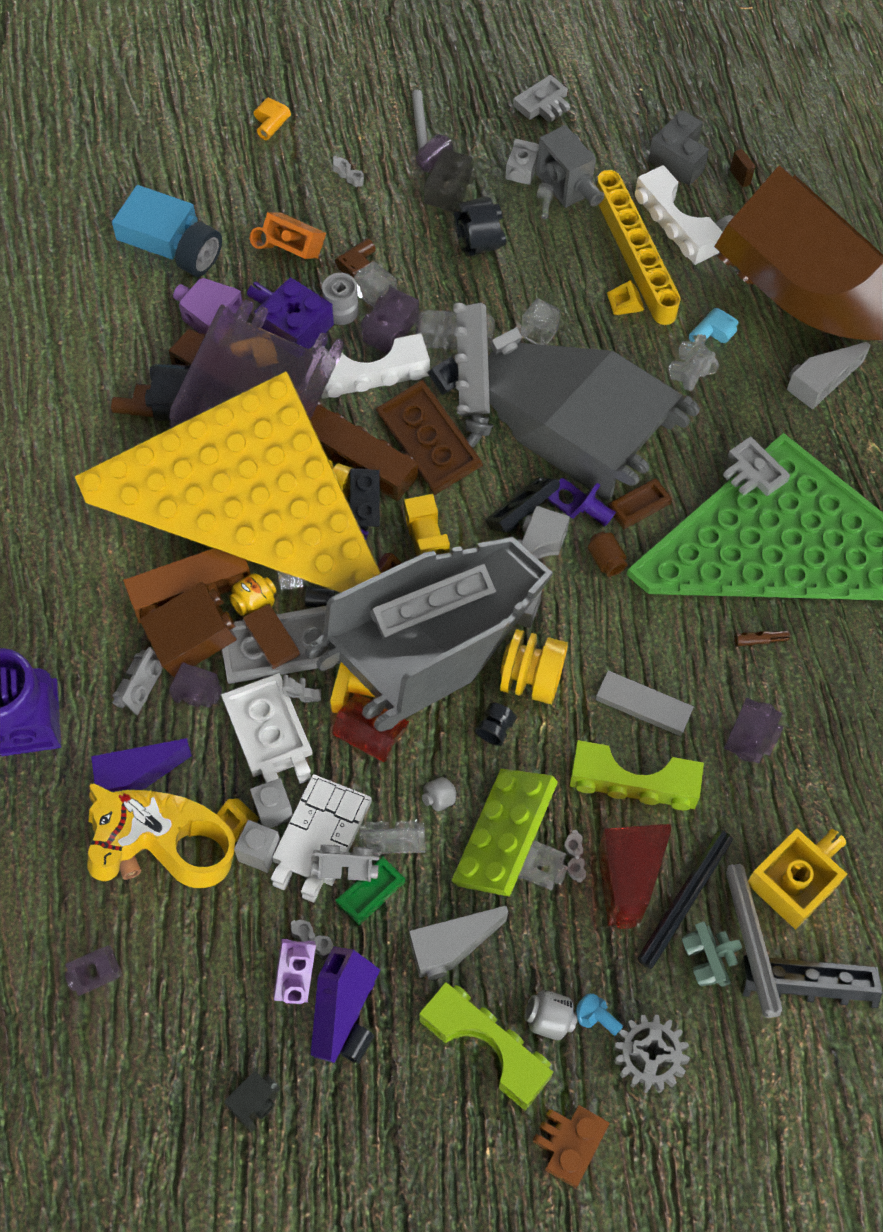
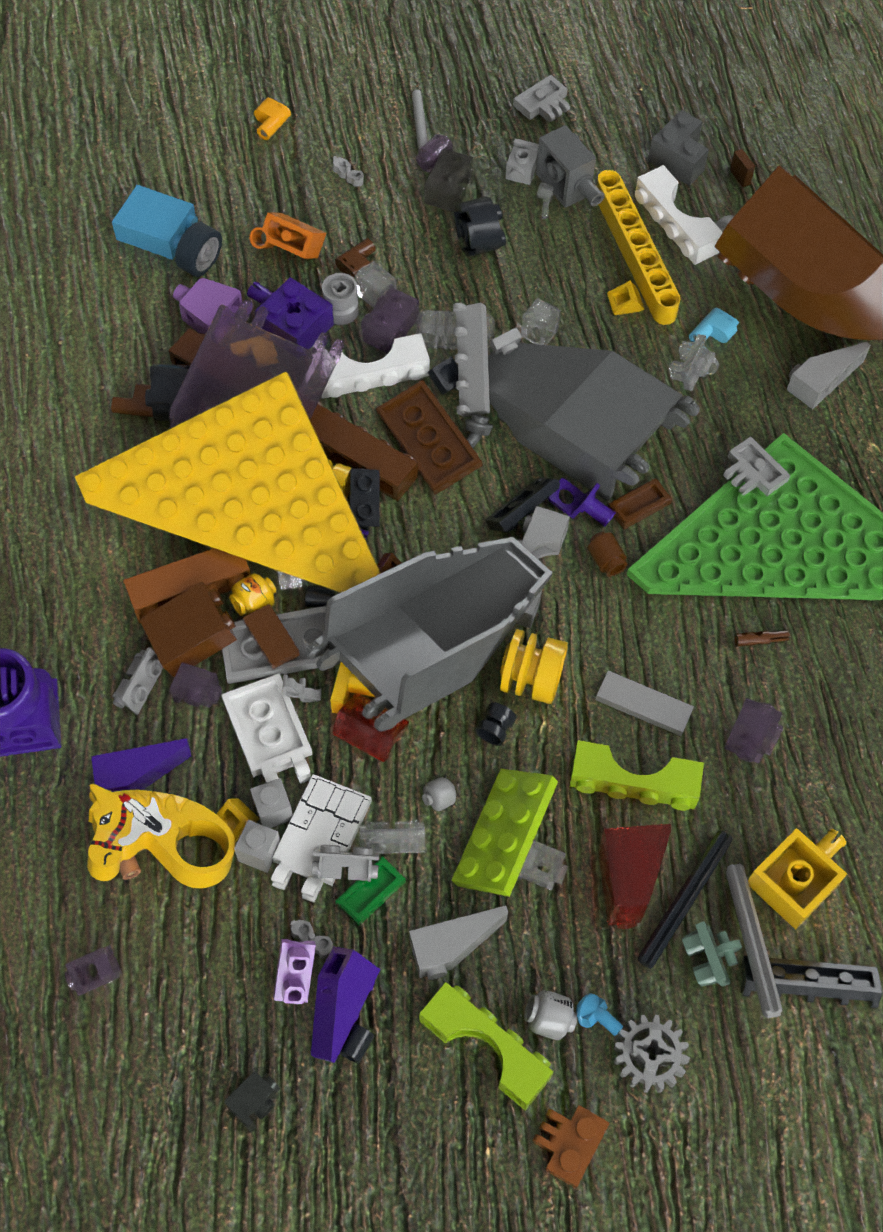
light grey hinge [370,564,496,638] -> none
yellow piece [404,494,450,556] -> none
light grey piece [564,830,586,882] -> none

